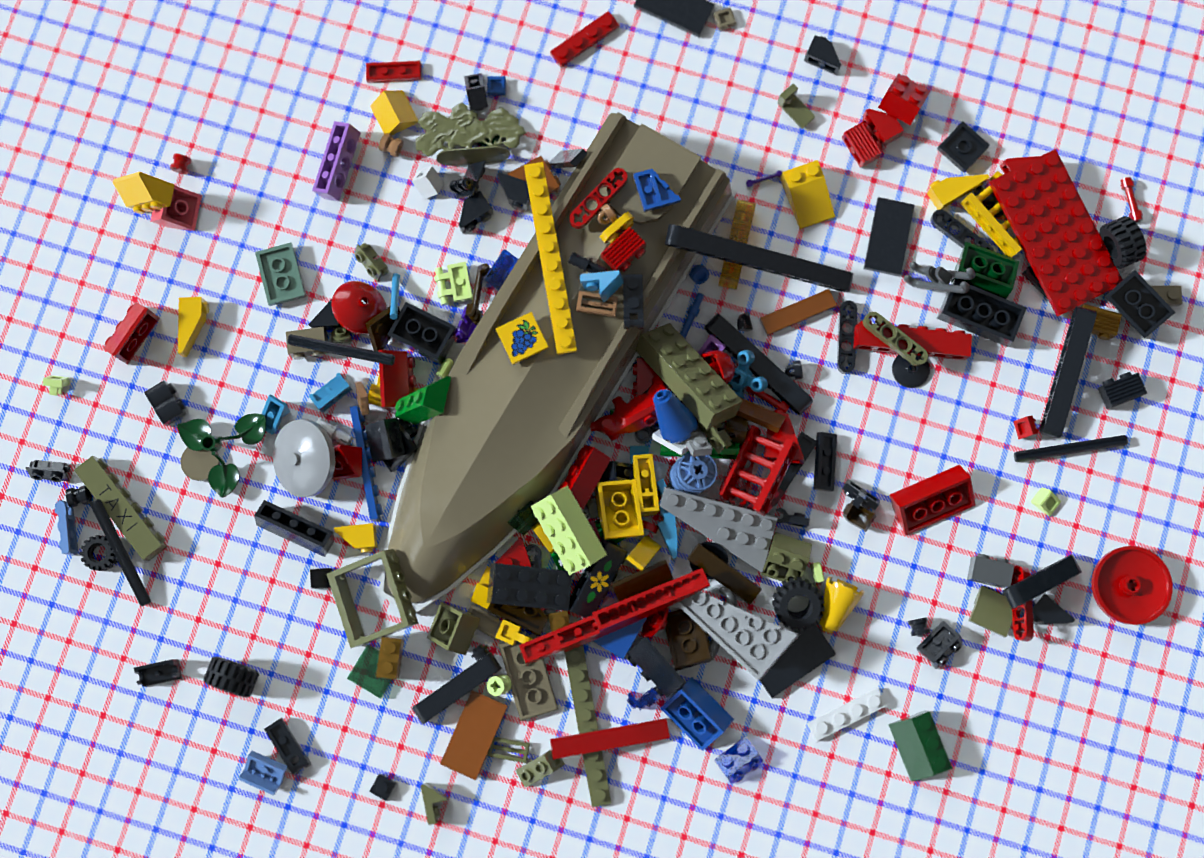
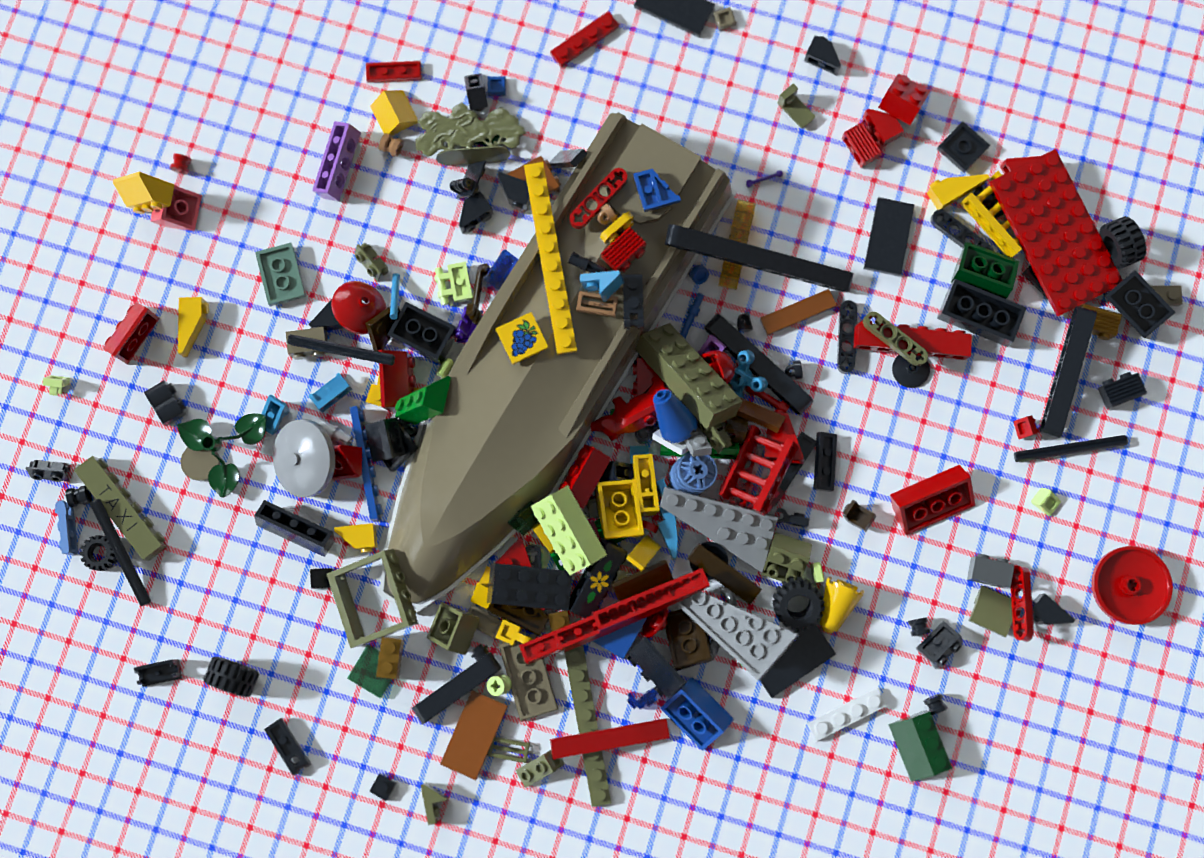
medium blue bracket [239,750,288,795] -> none
olive plate [331,327,352,344] -> none
medium nougat tile [355,381,370,415] -> none
white panel [412,166,444,199] -> none
clear blue bracket [714,736,763,784] -> none
yellow slope [780,160,835,229] -> none
black hinge [842,479,880,511] -> none
dark grey piece [904,261,976,294] -> none
black beam [1003,554,1082,609] -> none
red bar [1120,177,1143,223] -> none
none -> black wheel [923,693,948,716]

